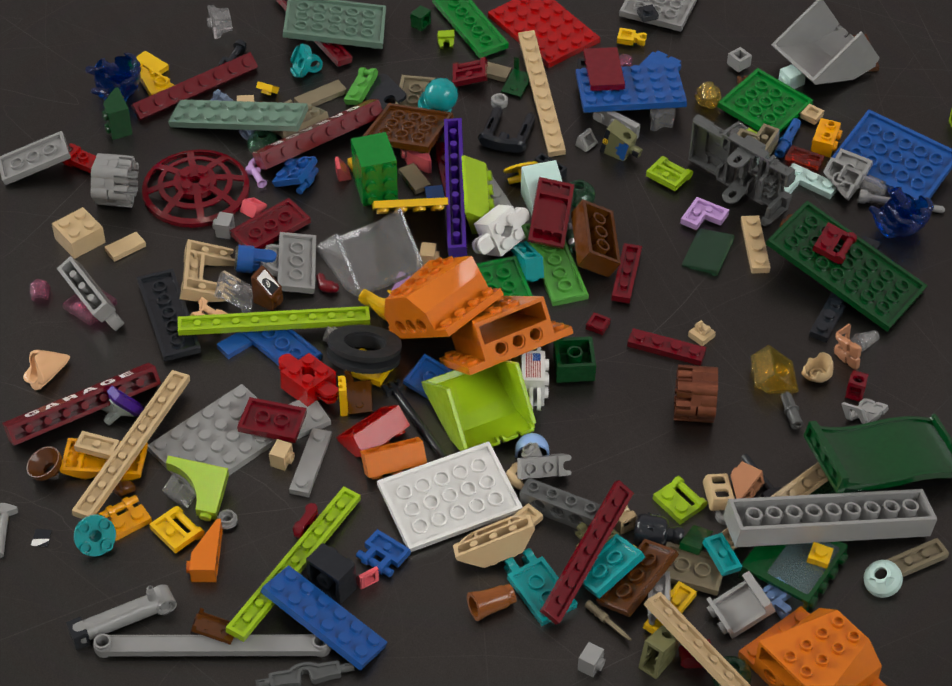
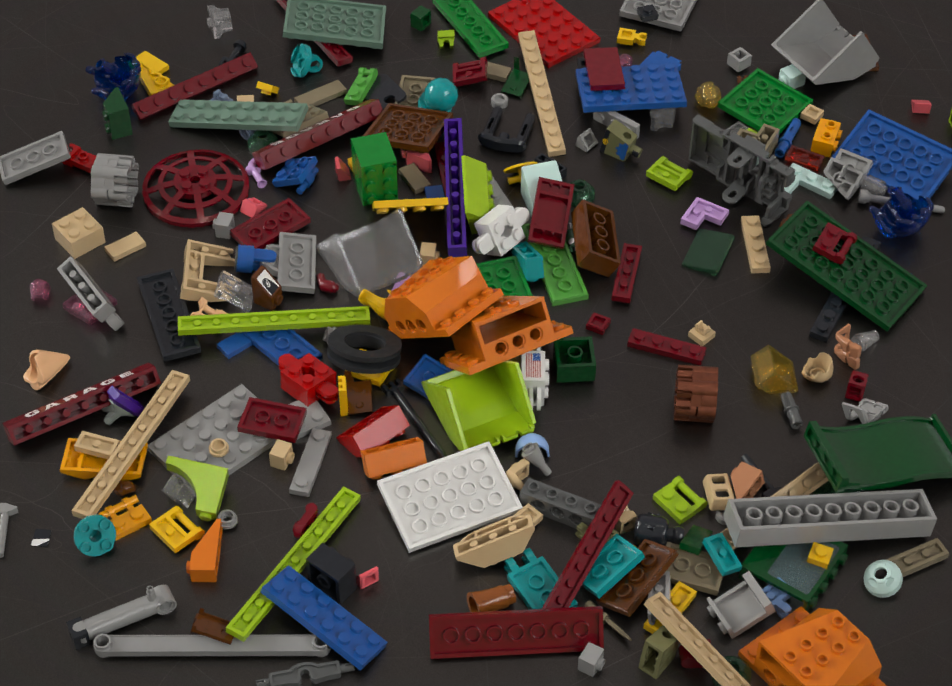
reddish brown piece [27,446,62,481] -> none
blue plate [356,529,411,577] -> none
light grey plate [517,453,572,480] -> none
none -> tan plate [209,438,229,457]
none -> dark red plate [429,606,604,659]
none -> coral slope [911,100,932,114]

